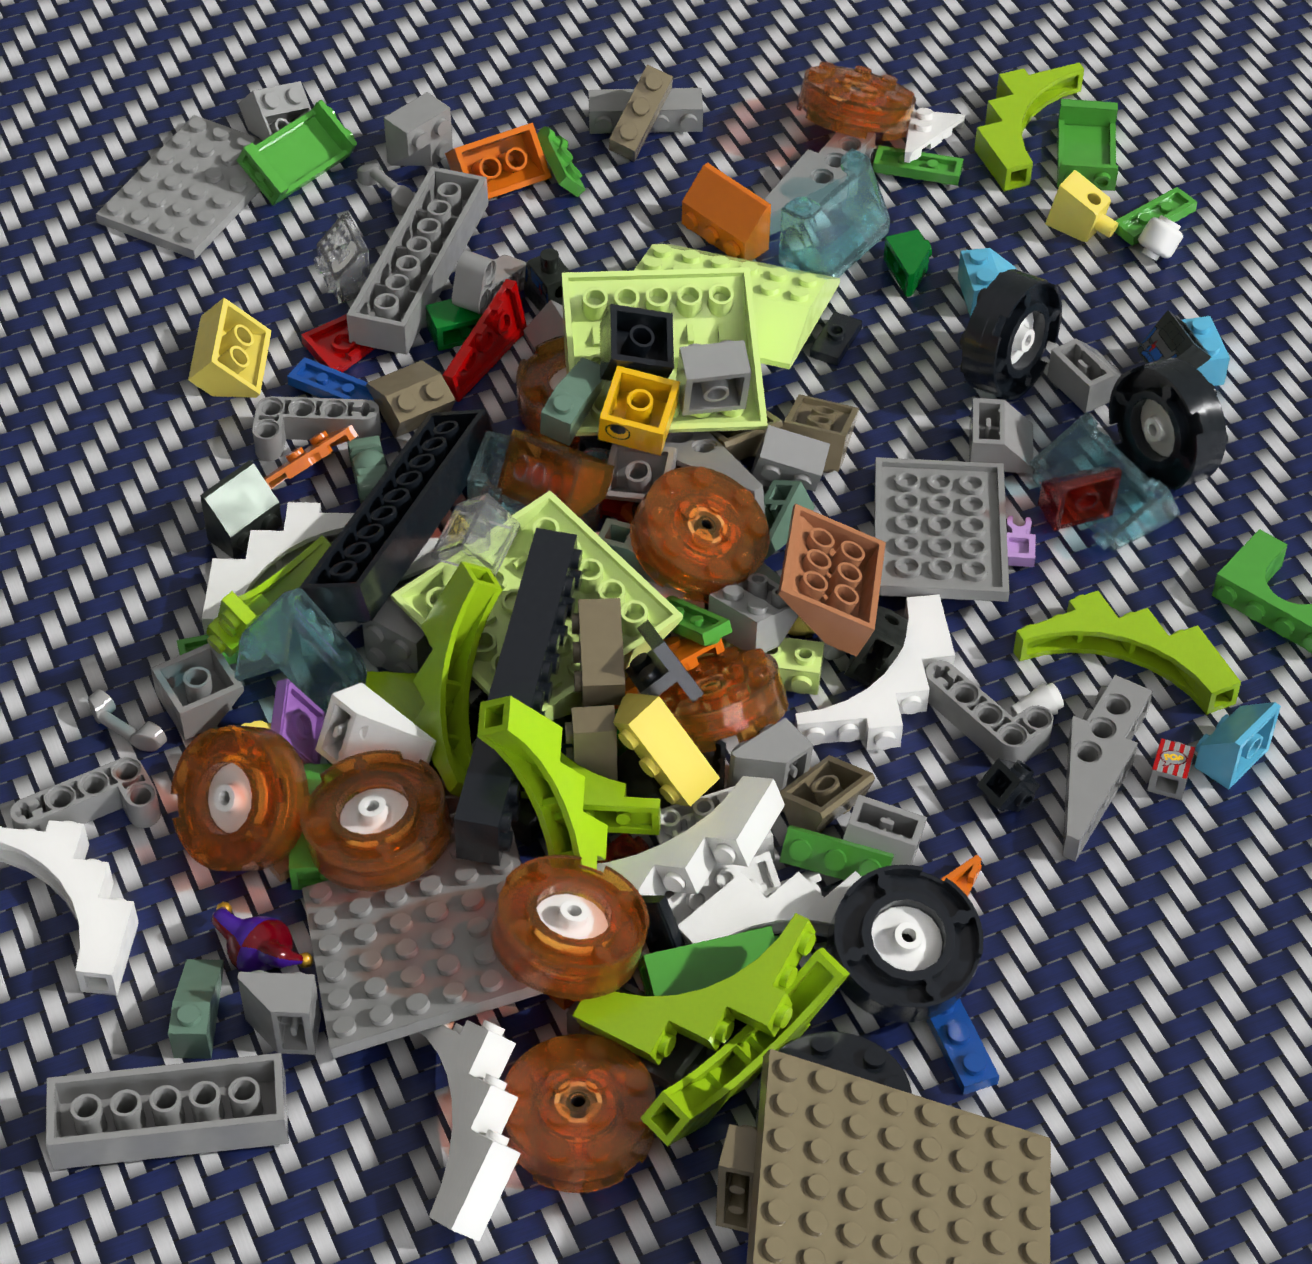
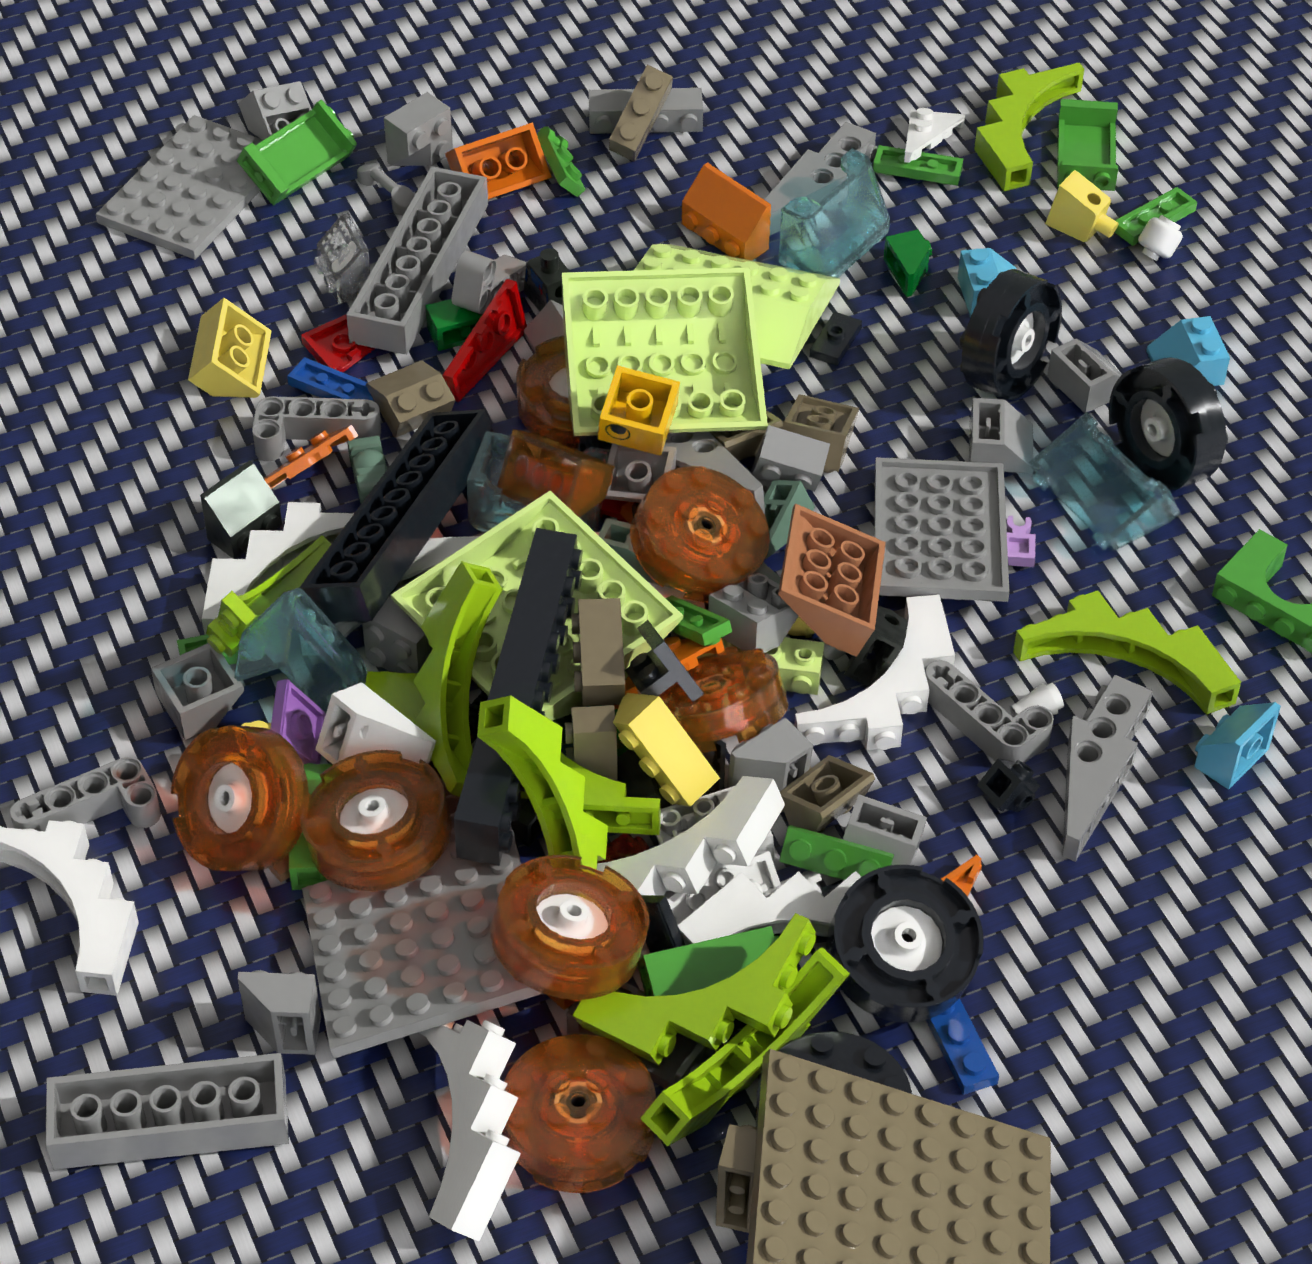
light grey bar [88,689,167,752] -> none
sand green slope [168,959,224,1059] -> none
piece [211,901,313,972] -> none
clear slope [431,493,520,576] -> none
sand green slope [540,357,607,446] -> none
black brick [600,304,674,381] -> none
light grey brick [676,340,751,416] -> none
clear orange piece [797,62,916,141] -> none
clear red slope [1038,467,1122,531] -> none
pearl dark grey torso [1137,310,1211,369] -> none
light grey brick [1147,738,1196,800] -> none

